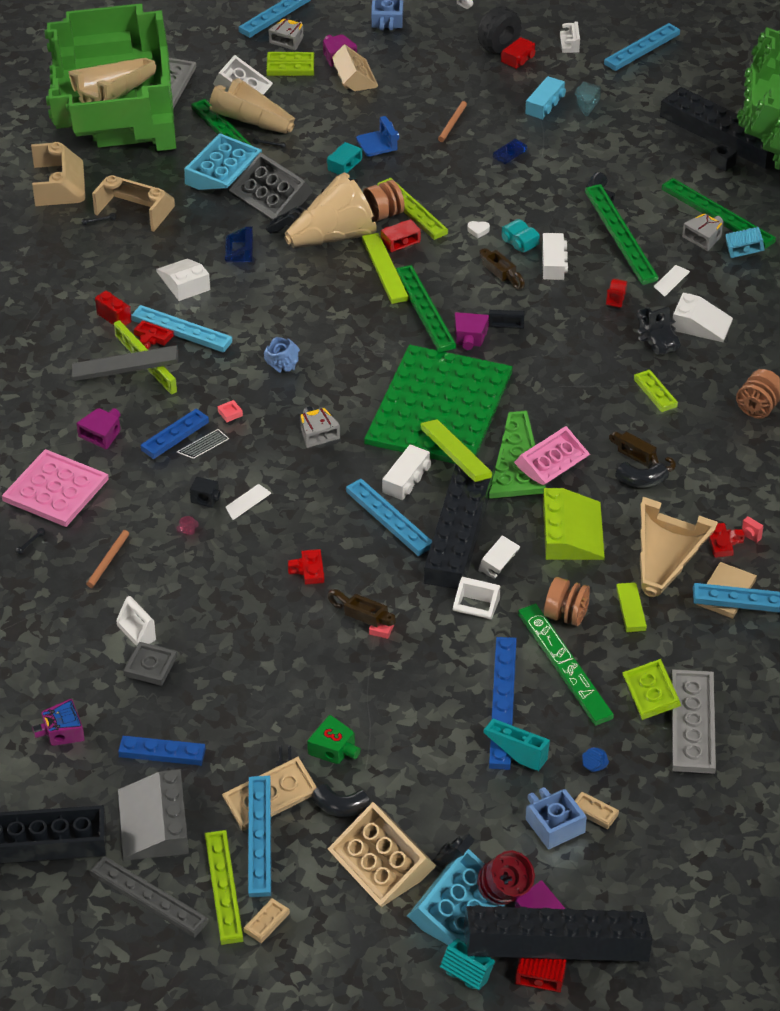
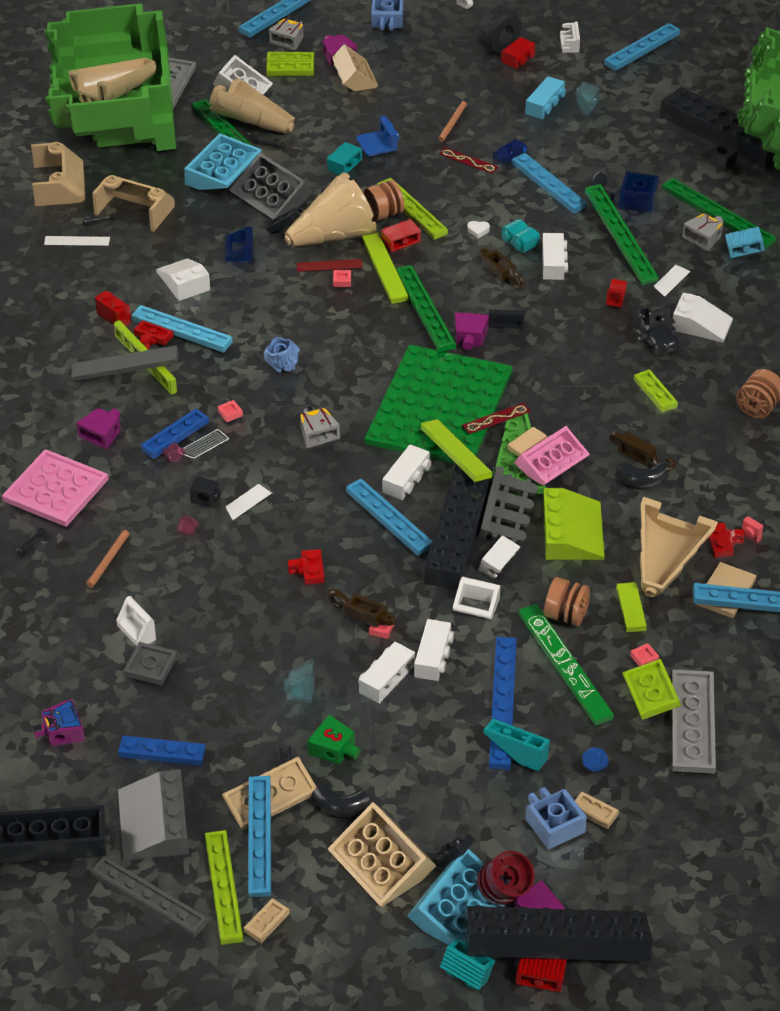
none -> white sticker [44,236,110,246]
none -> clear pink plate [163,443,185,462]
none -> clear light blue slope [283,659,315,702]
none -> dark red sticker [296,259,363,272]
none -> coral plate [333,270,351,287]
none -> white brick [358,642,415,703]
none -> white brick [414,619,454,681]
none -> sticker [439,147,498,174]
none -> sticker [463,402,531,434]
none -> dark grey fence [478,466,538,544]
none -> tan tile [507,427,547,457]
none -> dark azure plate [512,153,587,214]
none -> clear blue brick [619,171,659,212]
none -> coral plate [630,643,659,666]

